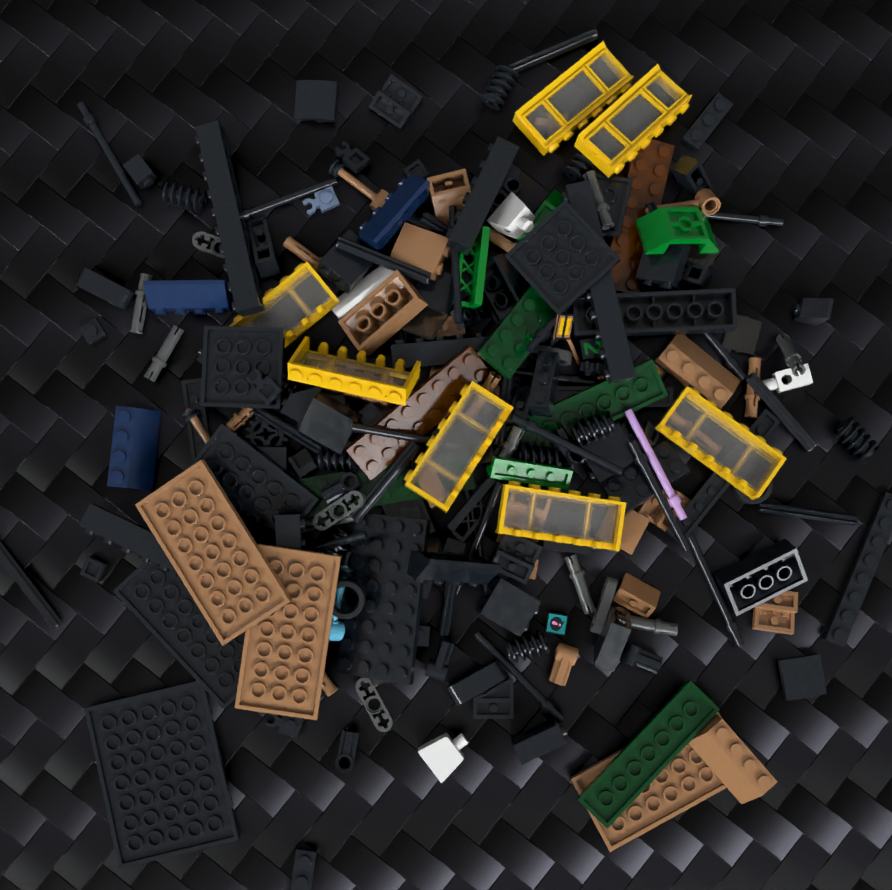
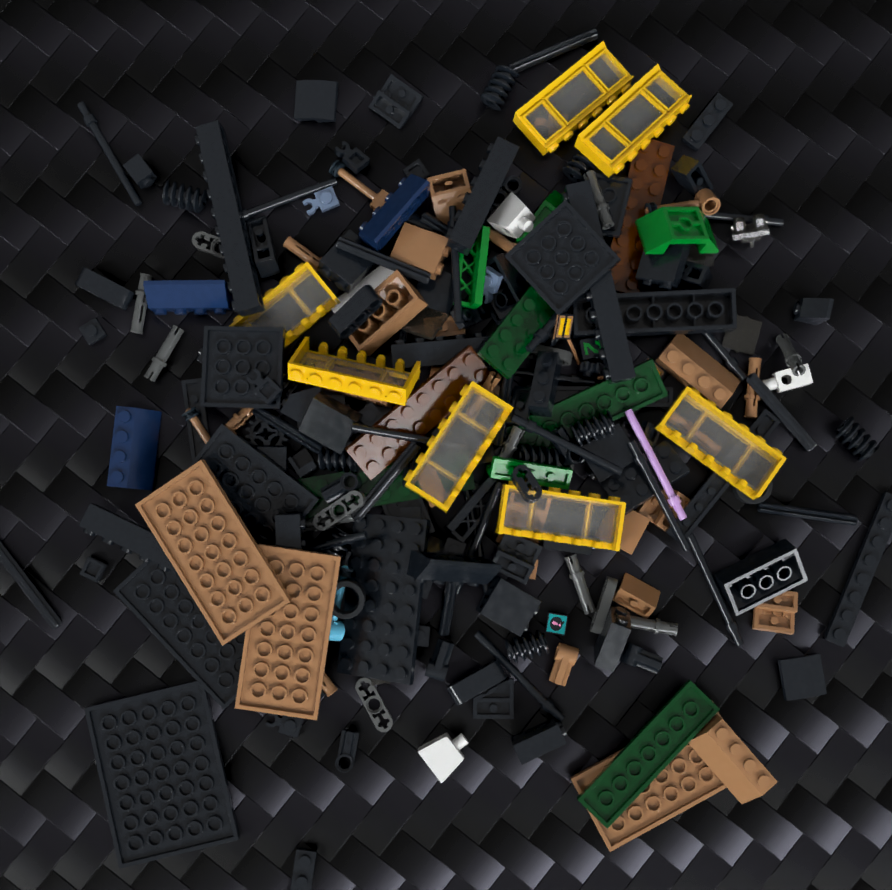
none -> black beam [328,285,383,340]
none -> sand blue plate [483,266,504,304]
none -> black beam [511,465,542,503]
none -> clear smoke hips [731,213,770,248]

